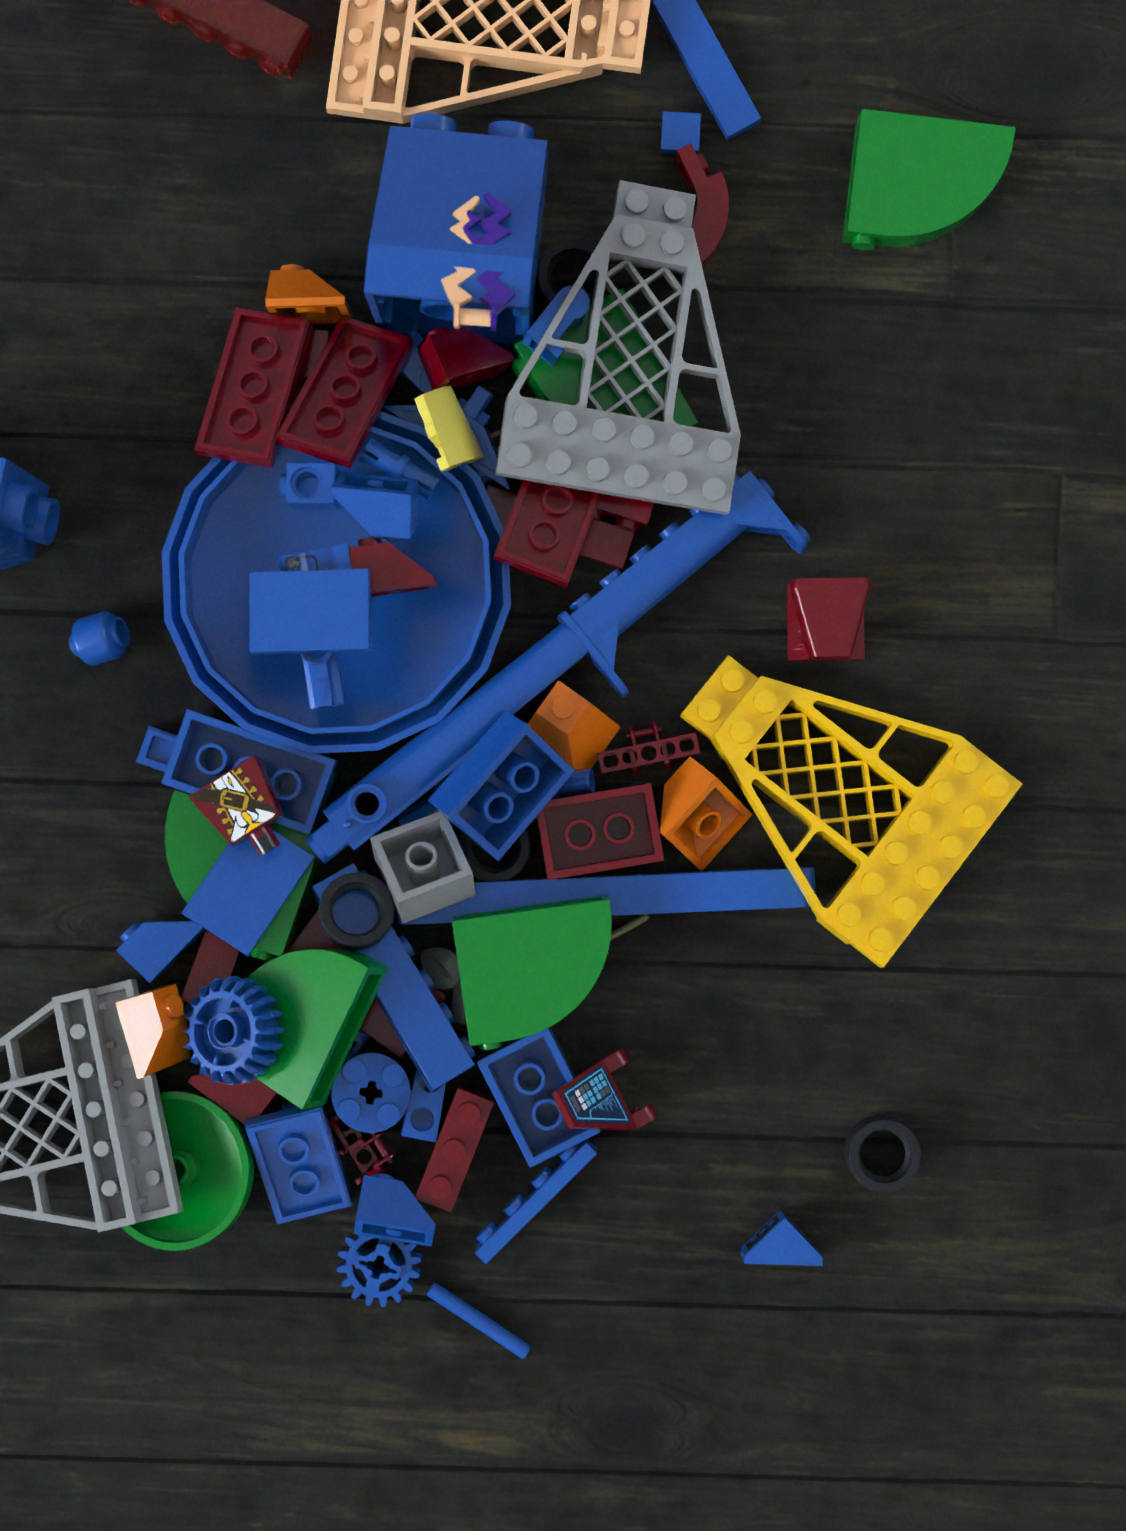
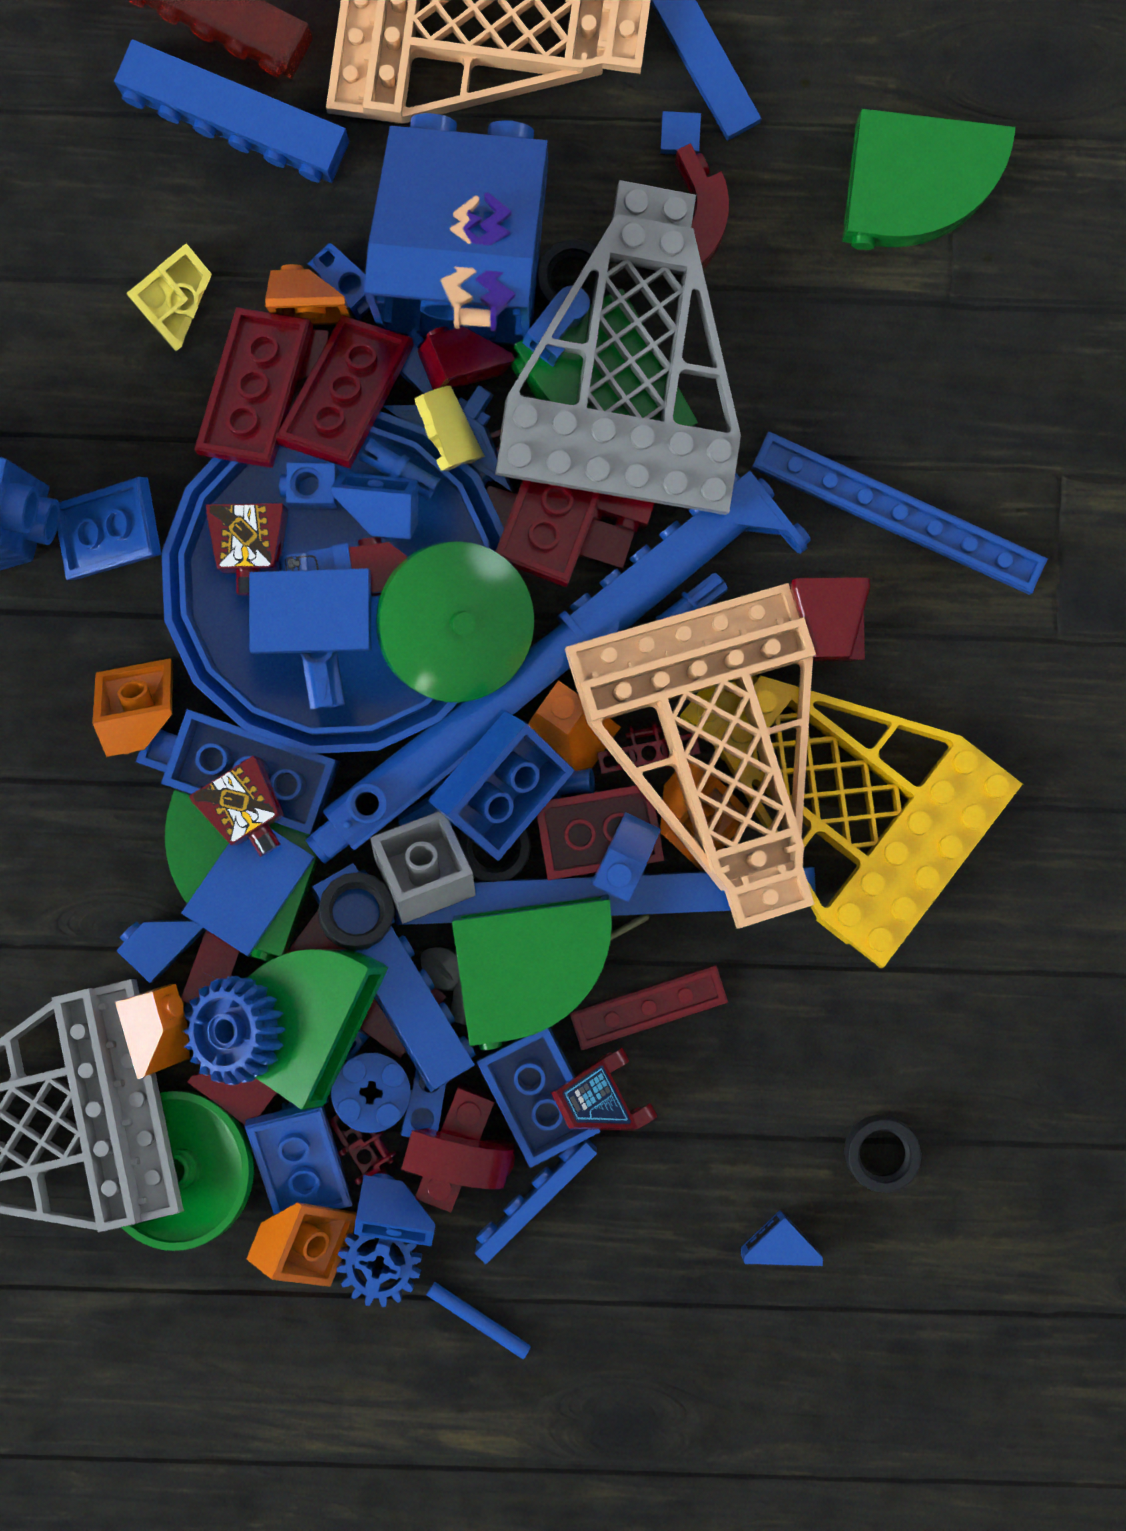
blue head [69,611,130,666] -> none
none -> blue tile [57,477,162,580]
none -> orange slope [93,658,173,757]
none -> blue brick [114,39,350,183]
none -> light yellow slope [126,243,212,351]
none -> torso [206,503,288,596]
none -> orange slope [246,1202,357,1287]
none -> blue leg [307,243,370,321]
none -> green dish [376,541,534,702]
none -> dark red arch [401,1128,515,1189]
none -> light nougat wing [564,583,816,929]
none -> dark red tile [570,965,728,1050]
none -> blue slope [591,812,661,902]
none -> blue axle [655,573,728,620]
none -> blue tile [752,431,1048,595]

